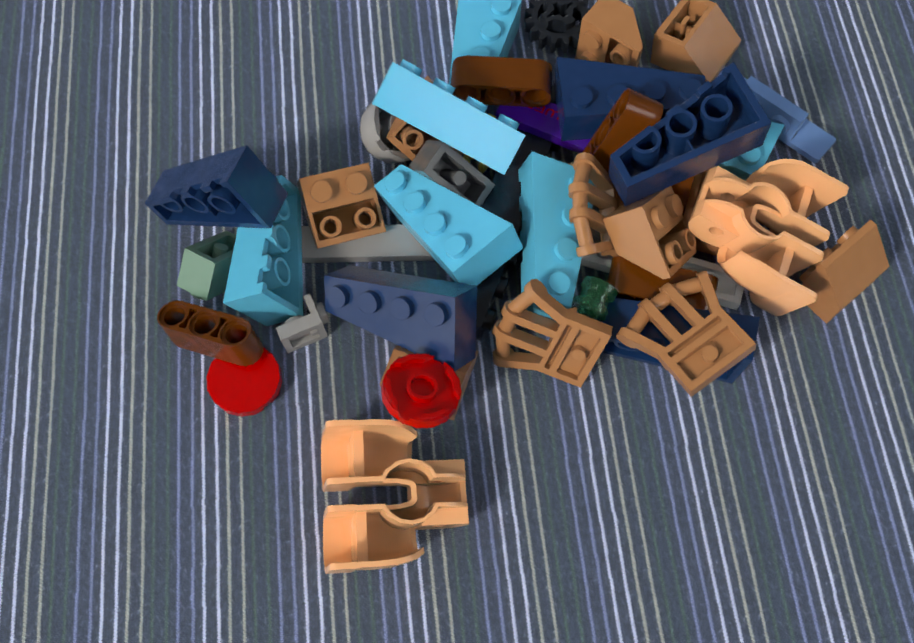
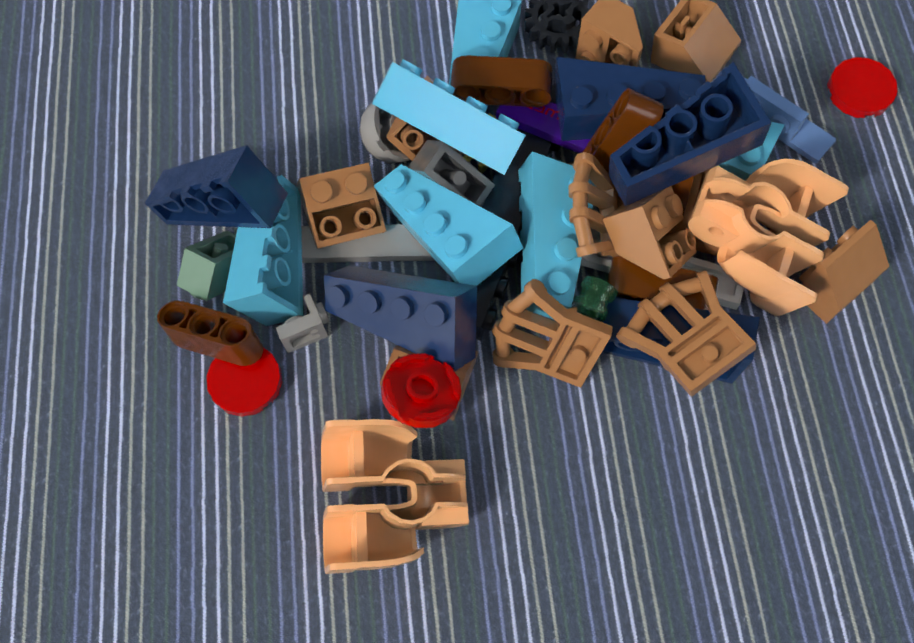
none -> red tile [827,57,898,118]

